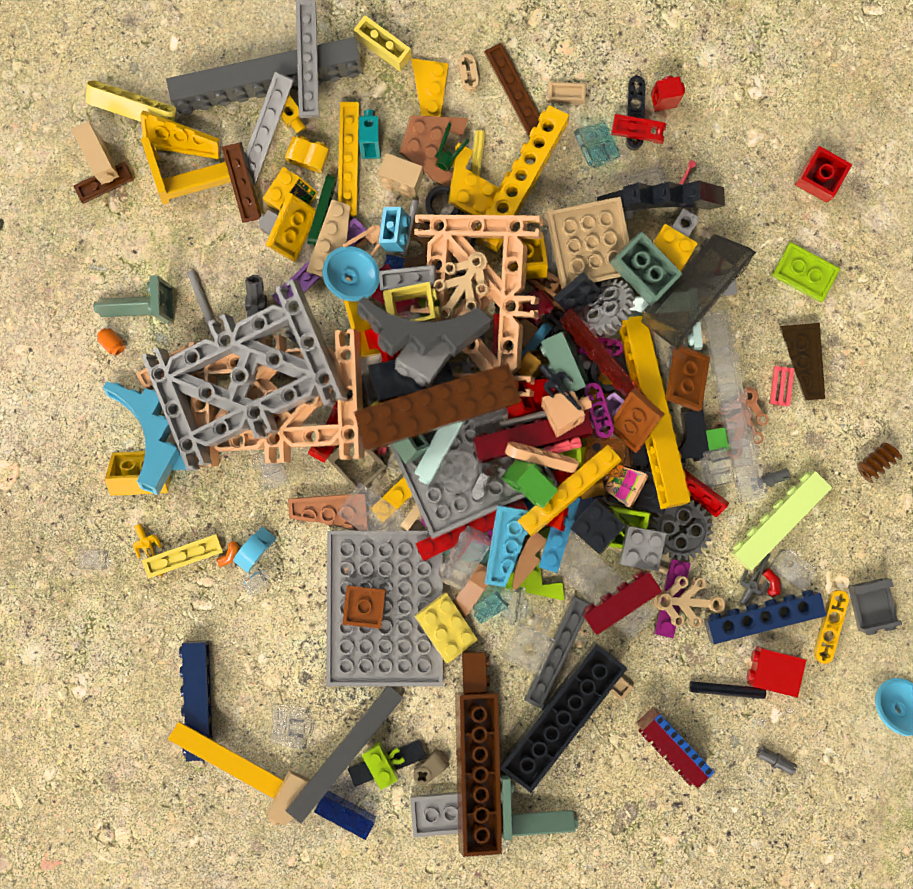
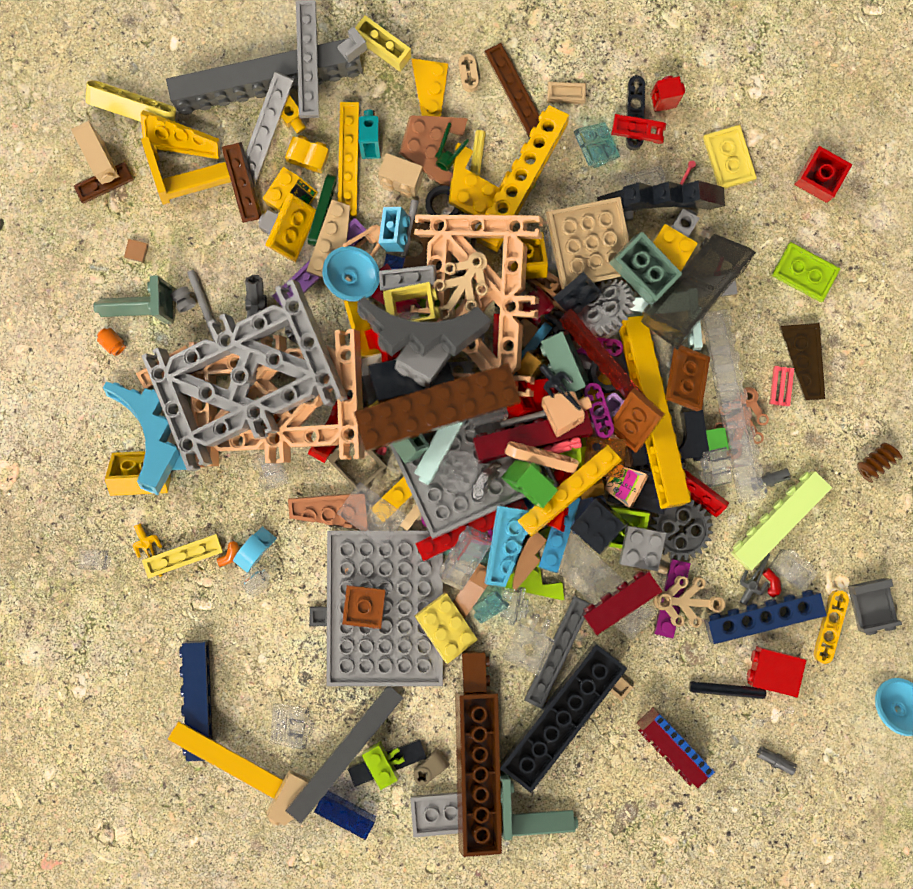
none -> medium nougat tile [124,239,148,263]
none -> light grey wheel [170,287,196,313]
none -> dark grey tile [309,606,327,626]
none -> light grey panel [337,27,367,63]
none -> light yellow tile [703,125,757,189]

